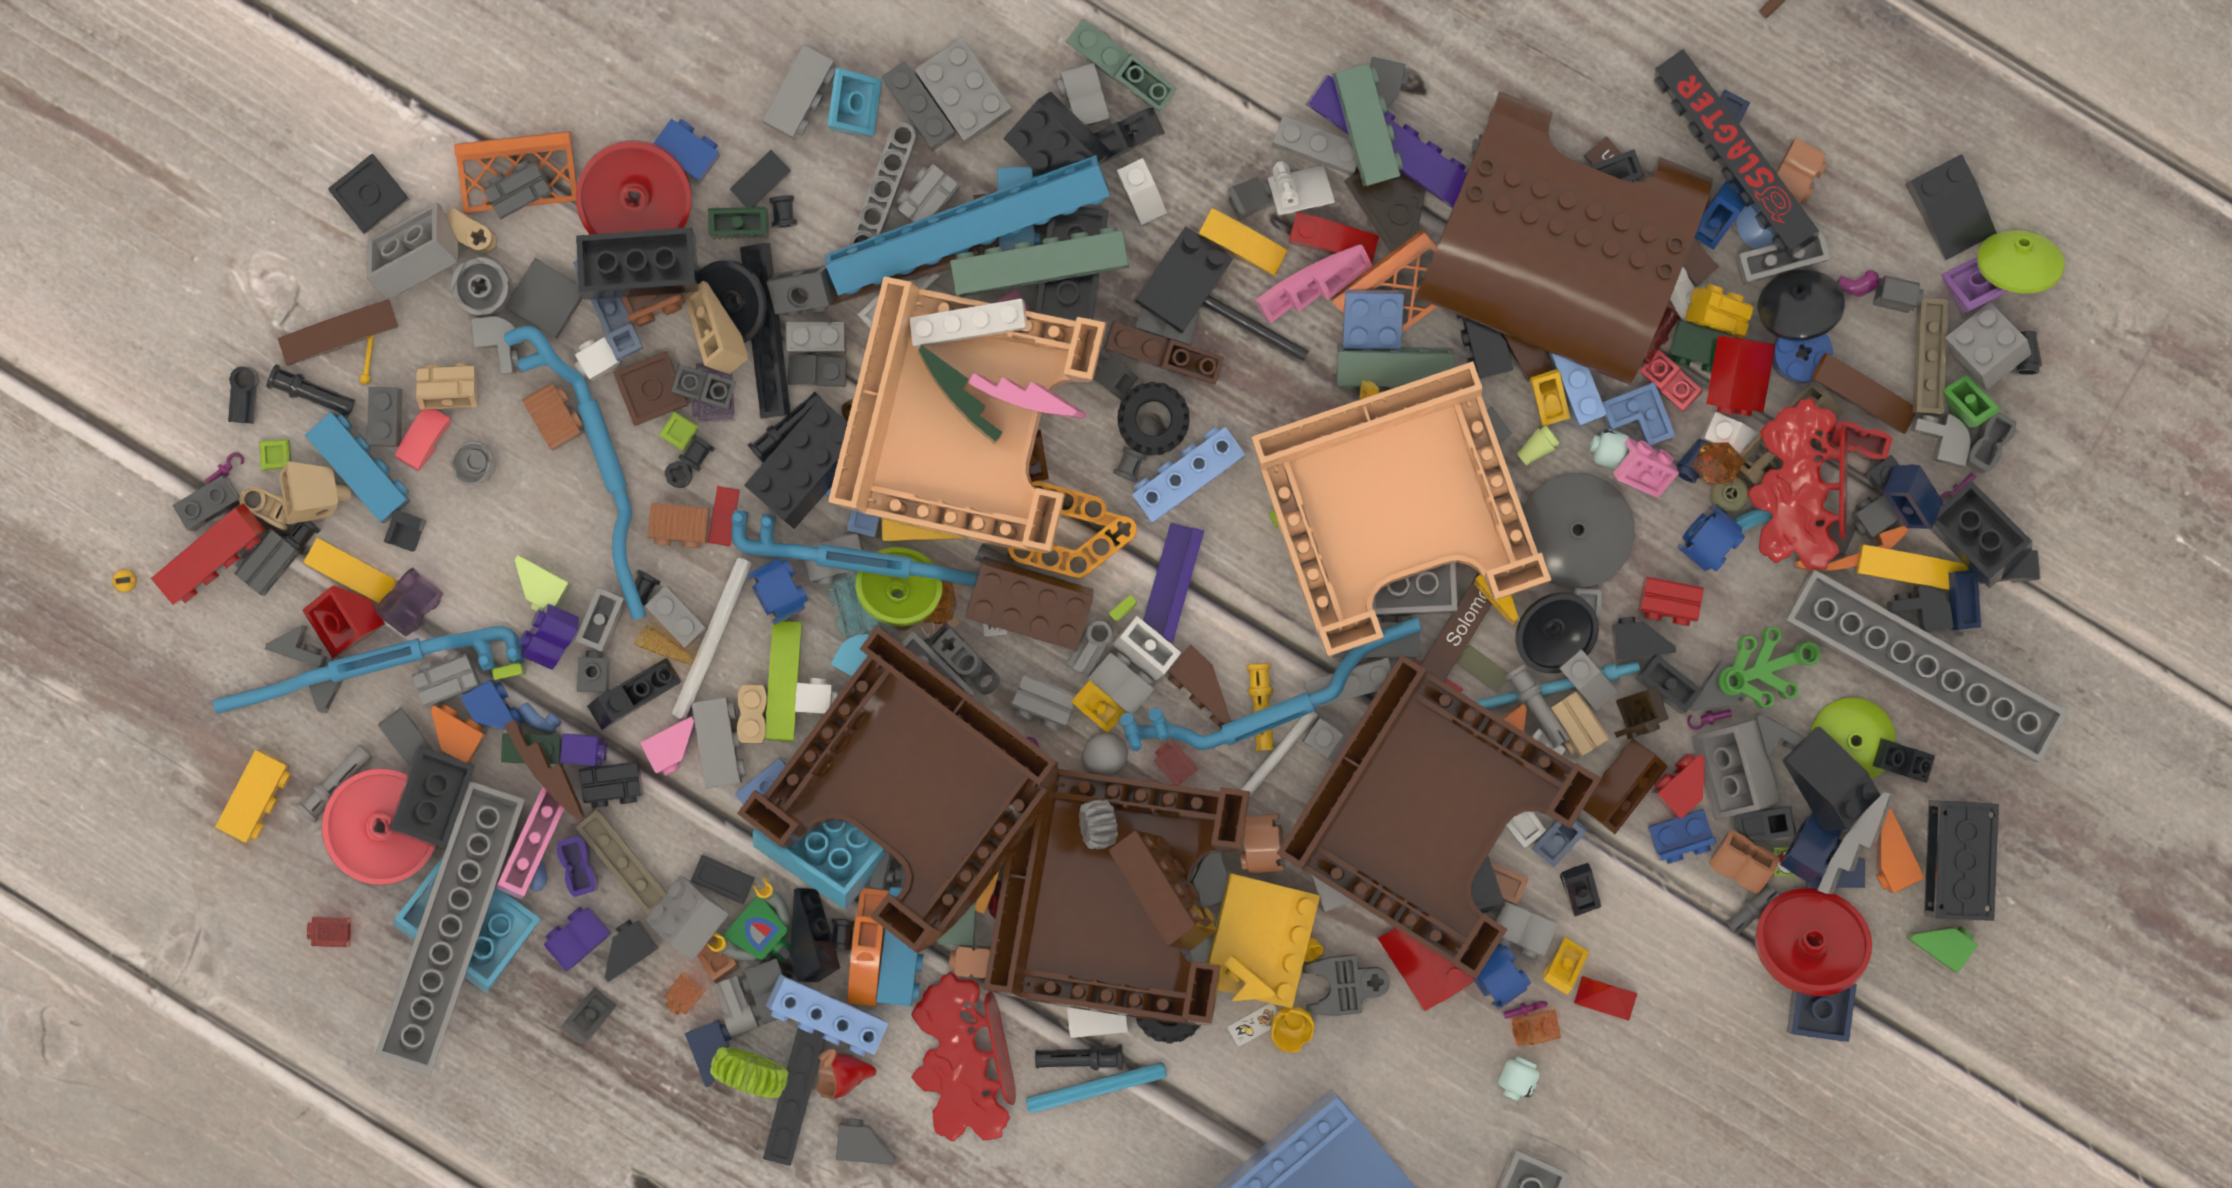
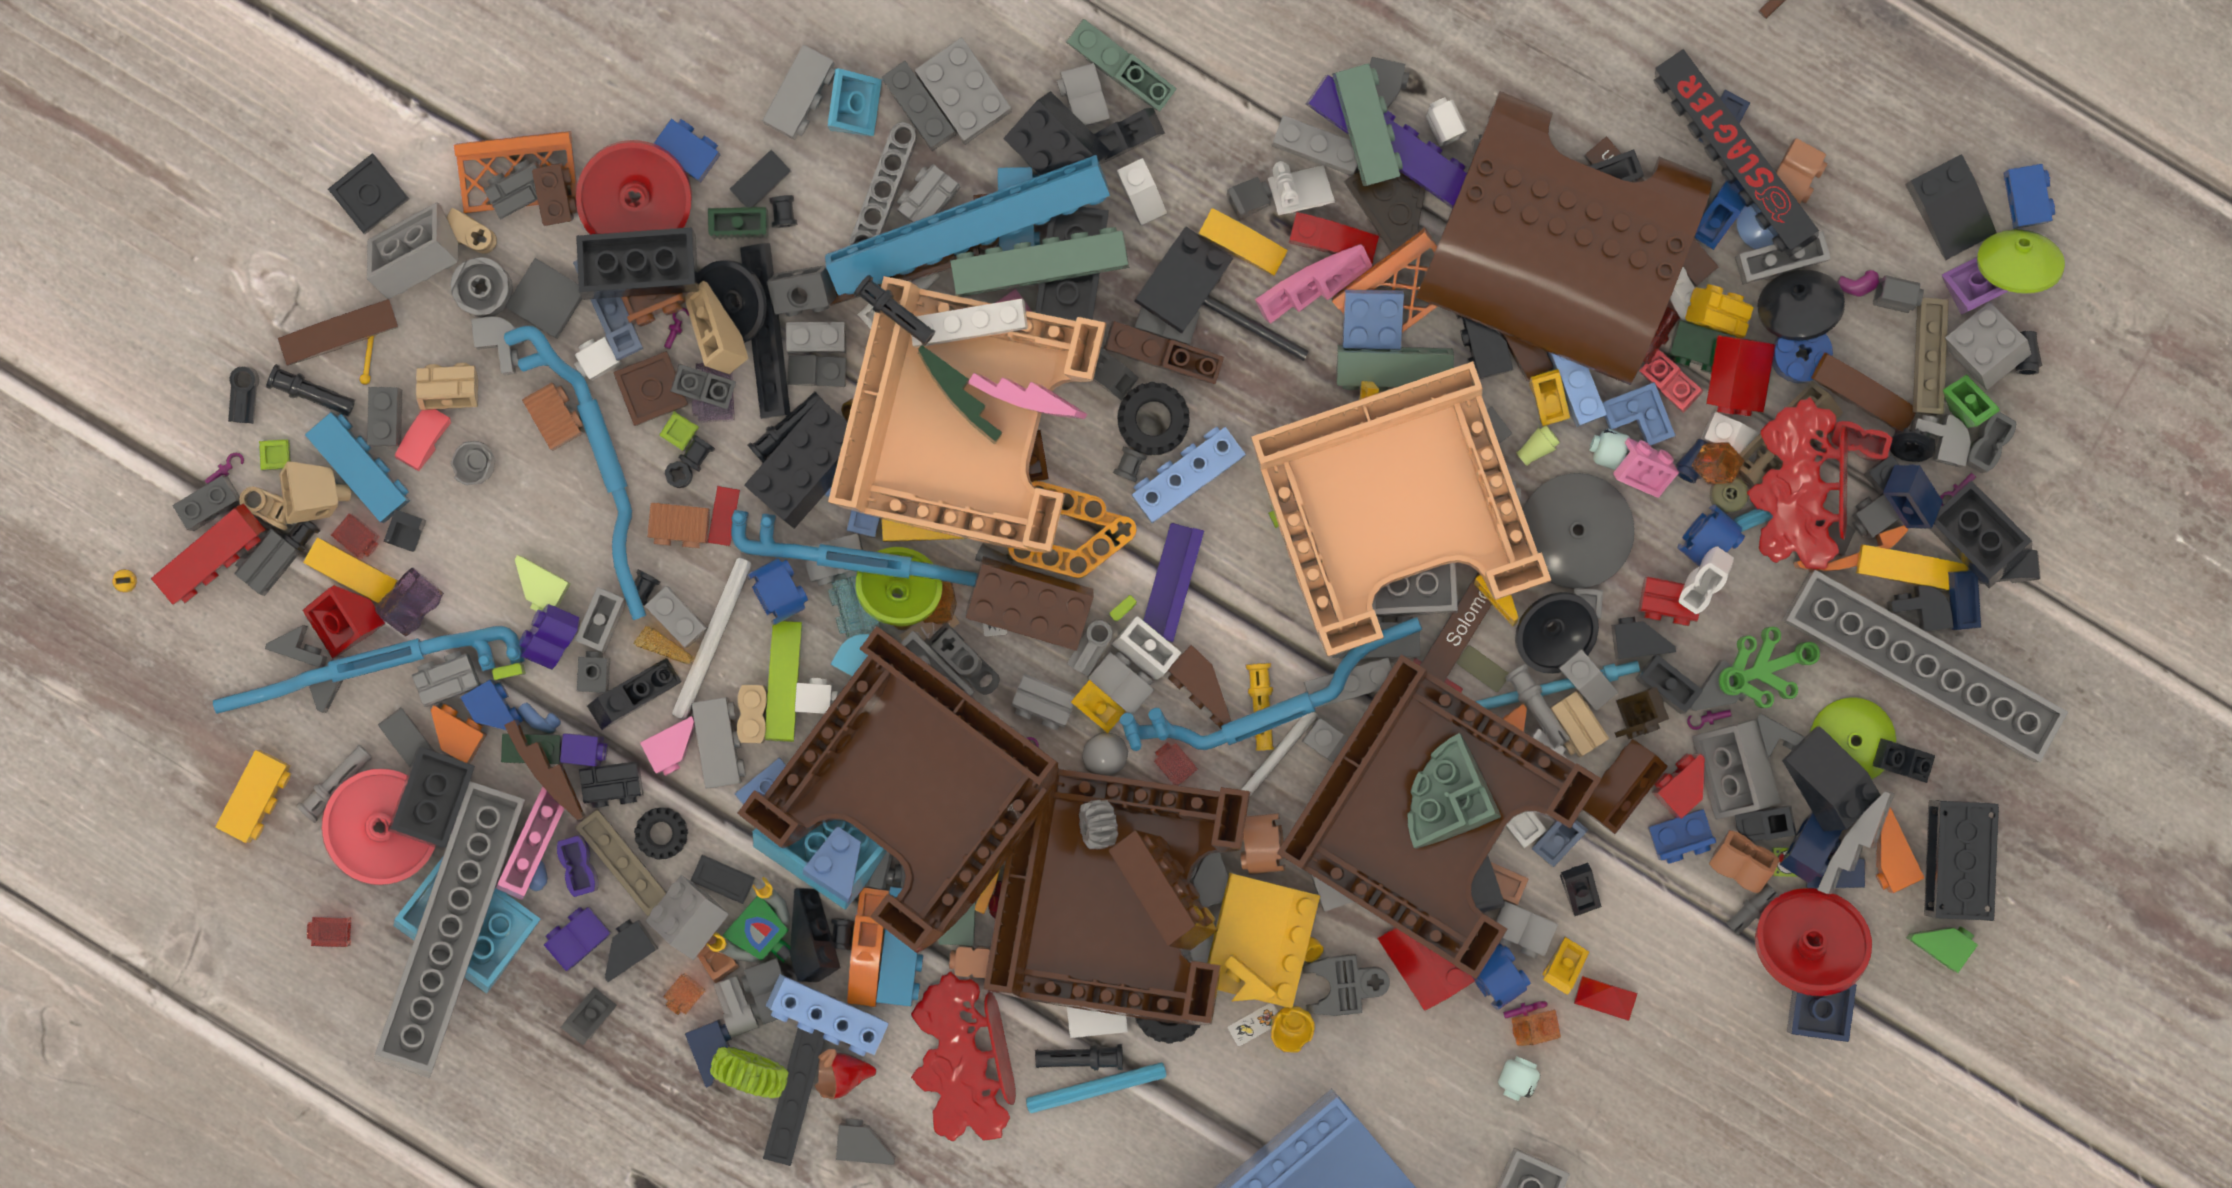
none -> clear red brick [331,513,380,558]
none -> reddish brown bracket [532,162,578,226]
none -> black tyre [634,807,688,860]
none -> magenta hand [664,307,689,349]
none -> medium blue wing [803,826,861,904]
none -> black pin [853,275,936,346]
none -> sand green brick [1407,733,1501,849]
none -> white brick [1425,97,1468,148]
none -> white brick [1679,547,1734,614]
none -> black gear [1890,427,1935,462]
none -> blue brick [2003,164,2055,229]

